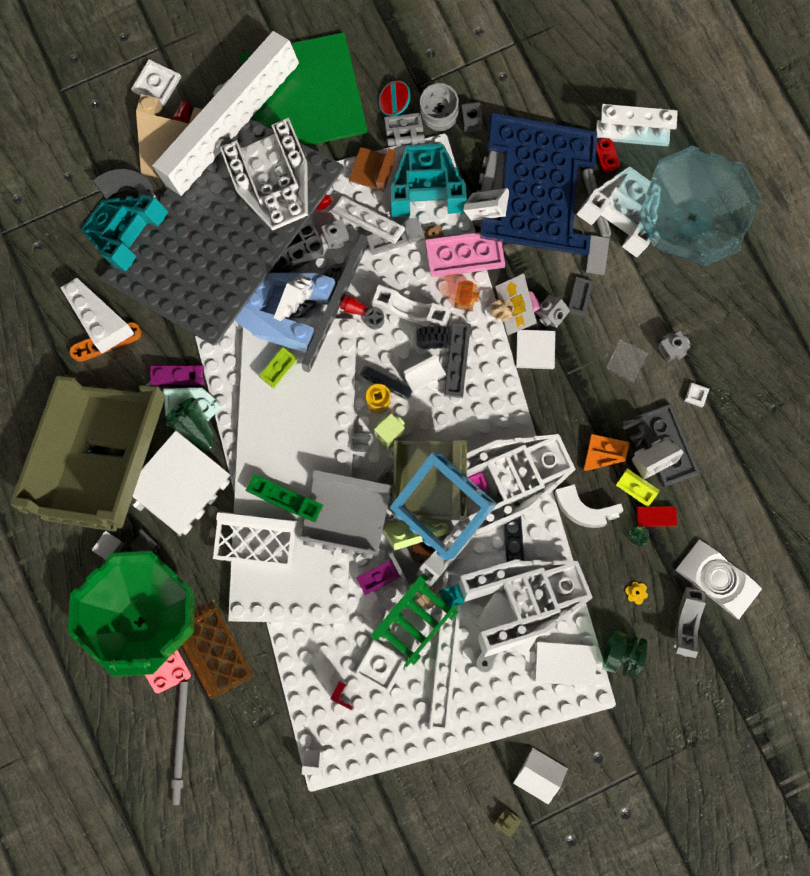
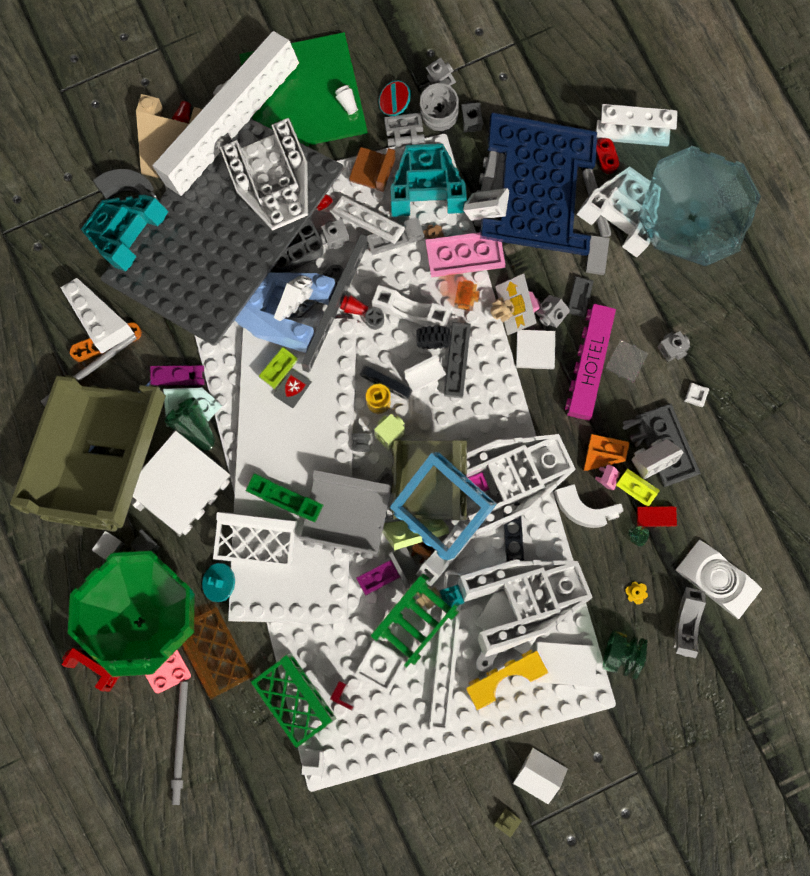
white tile [131,59,181,107] -> none
none -> light grey bar [41,334,137,406]
none -> red panel [62,648,120,692]
none -> teal piece [202,563,235,602]
none -> green fence [251,653,337,748]
none -> dark grey sticker [273,369,312,408]
none -> white cone [335,85,358,115]
none -> light grey brick [426,58,456,86]
none -> yellow arch [466,649,549,710]
none -> dark pink brick [565,304,616,421]
none -> bright pink tile [595,465,621,491]

